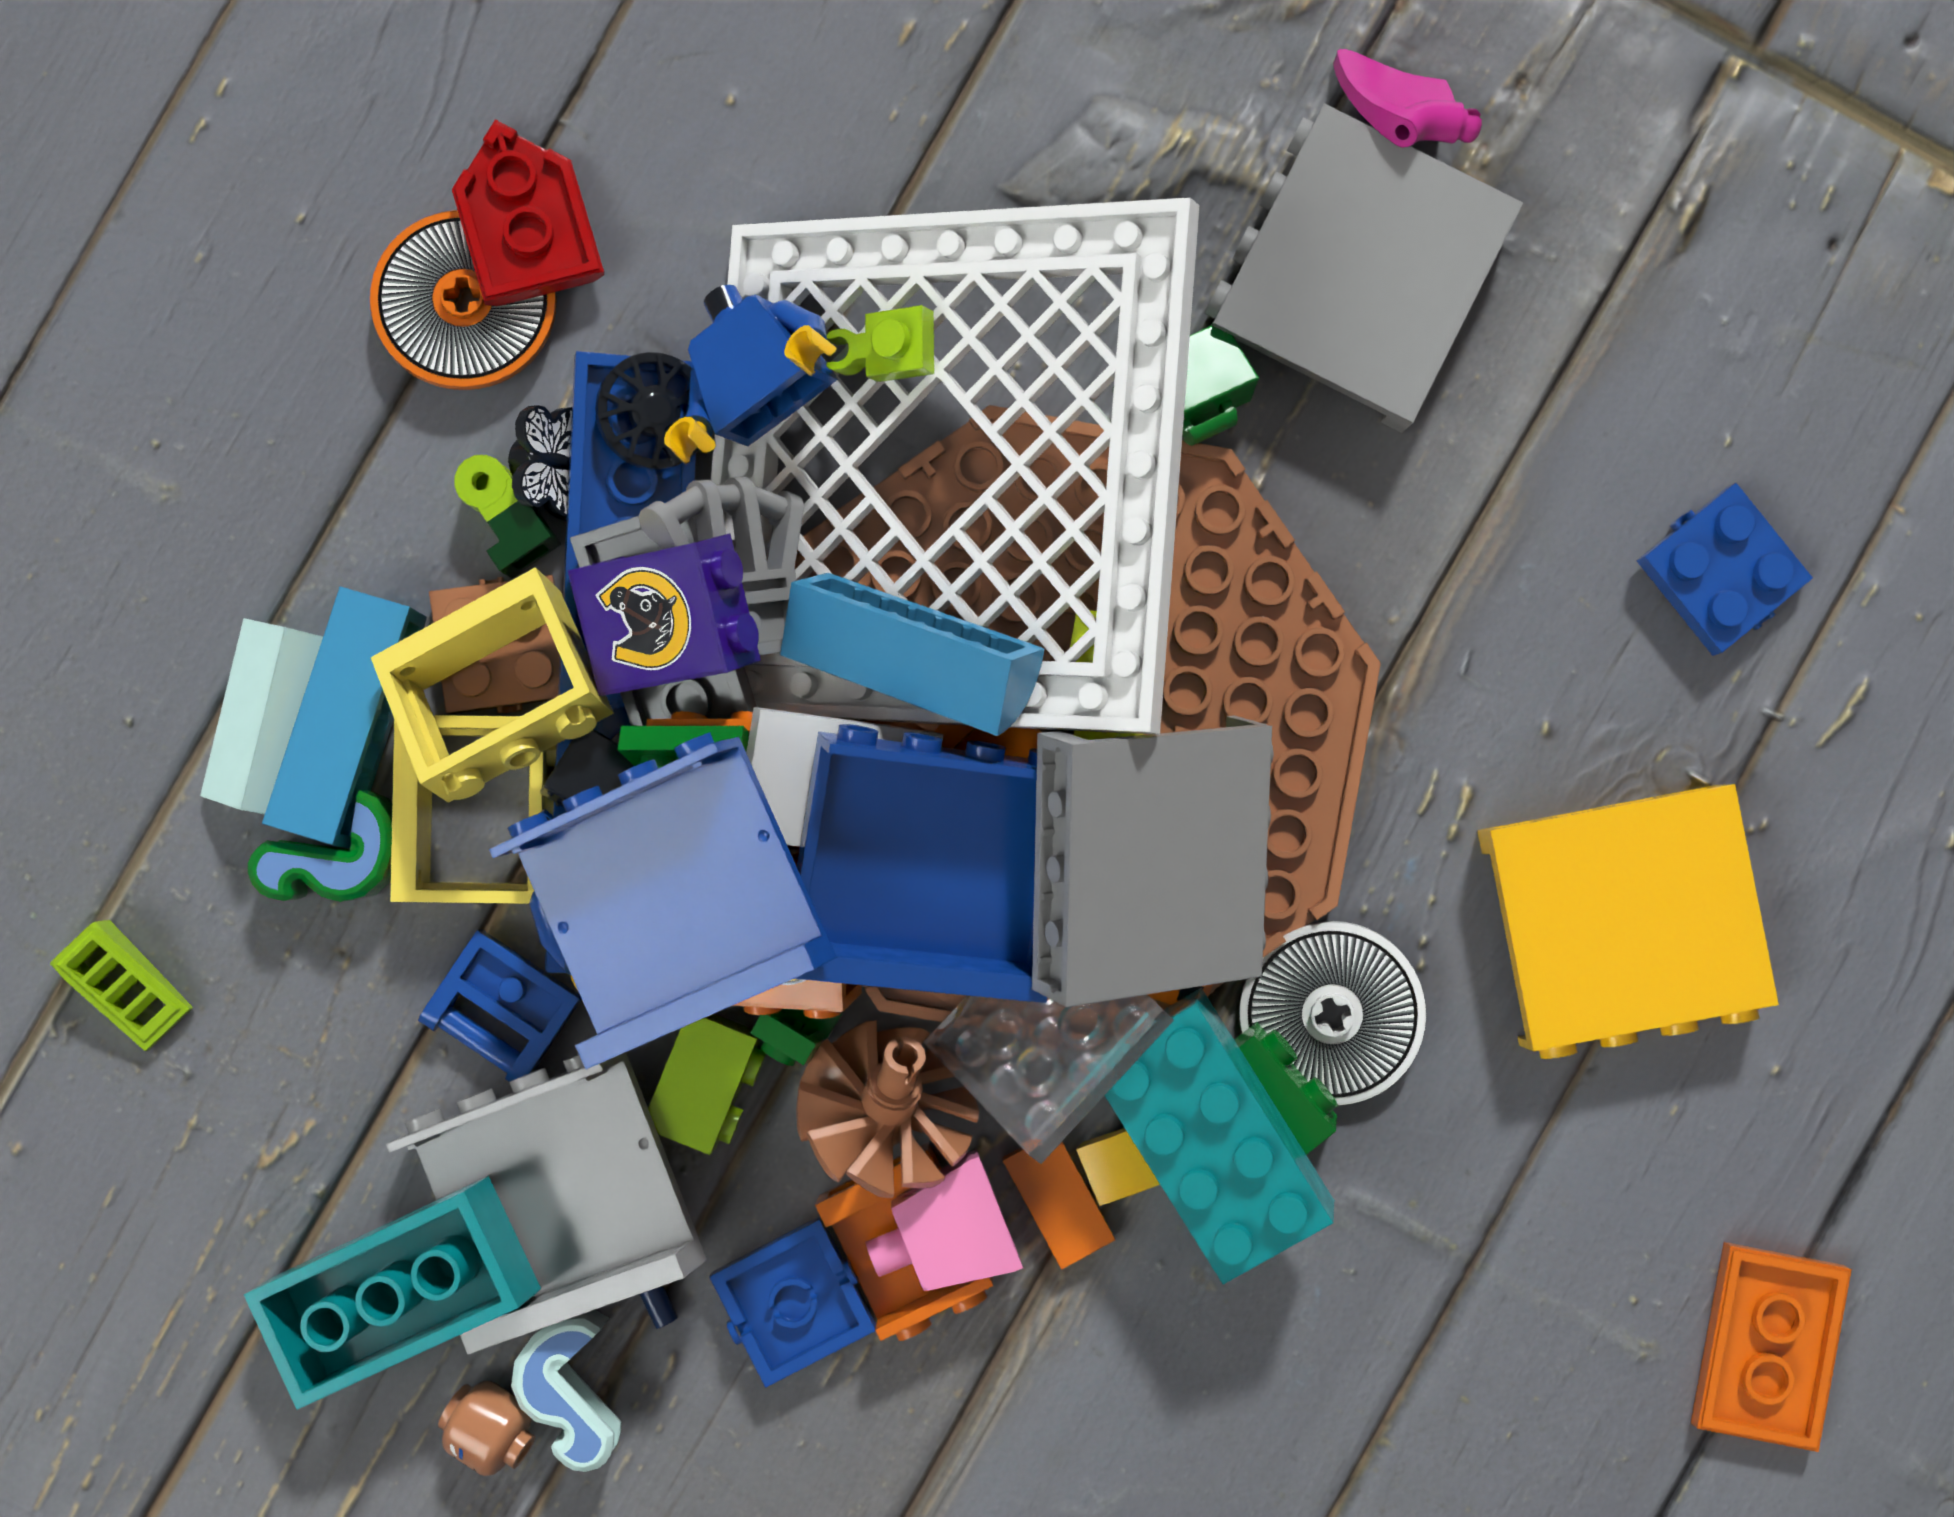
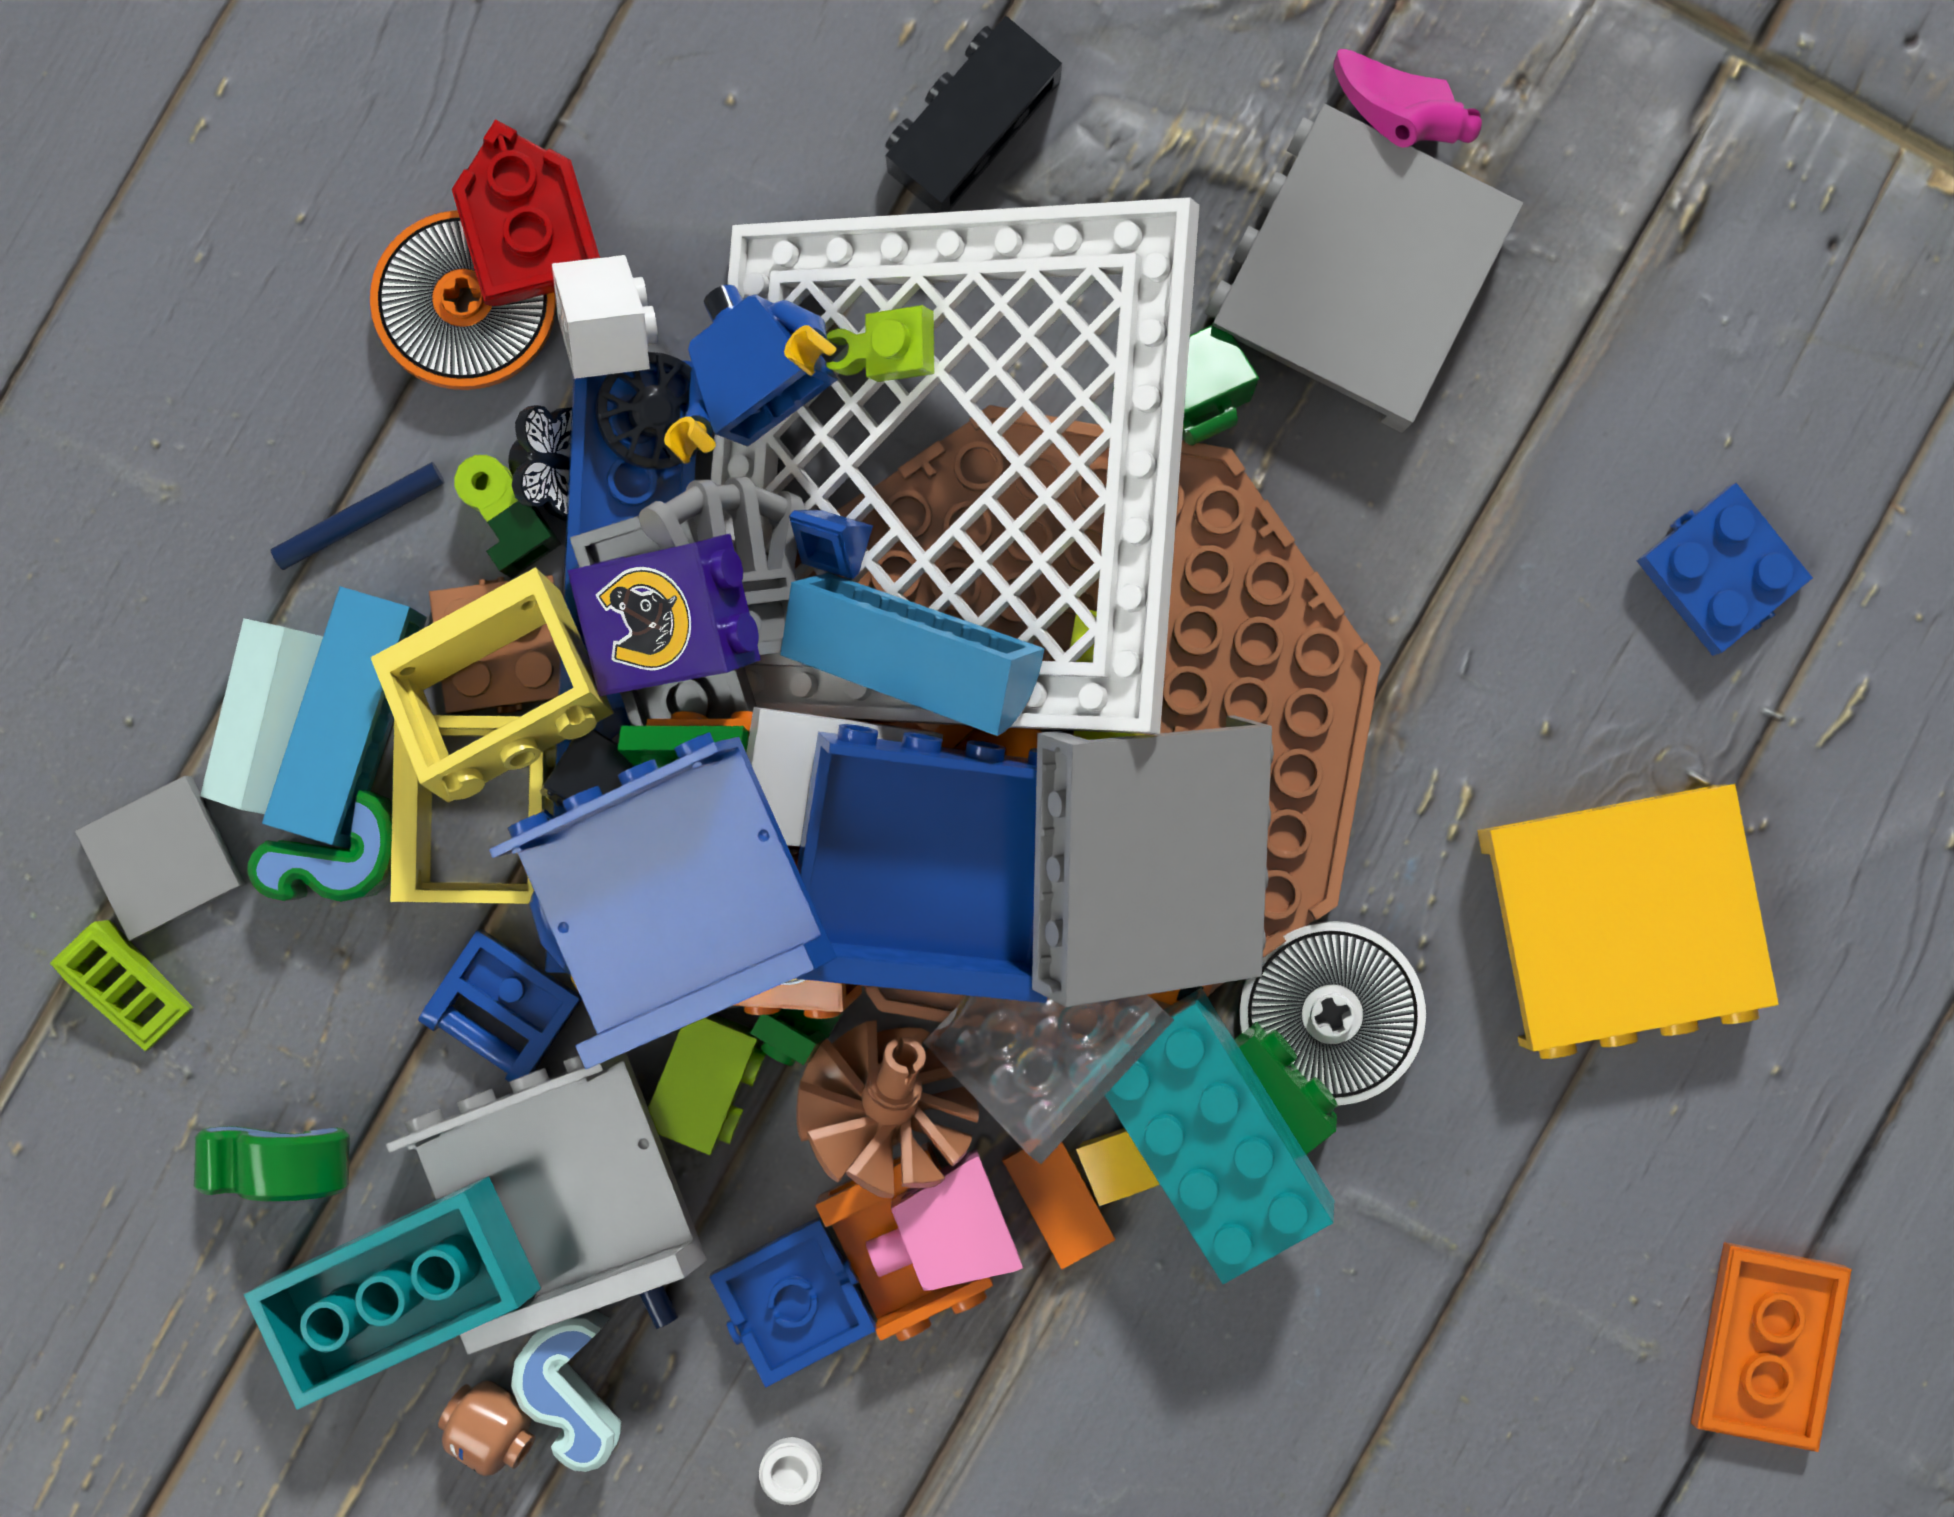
none -> light grey tile [75,776,246,941]
none -> green animal [194,1126,350,1202]
none -> dark blue bar [270,462,445,570]
none -> white brick [552,255,658,379]
none -> white tile [759,1437,822,1505]
none -> blue slope [789,510,873,579]
none -> black brick [885,16,1062,213]

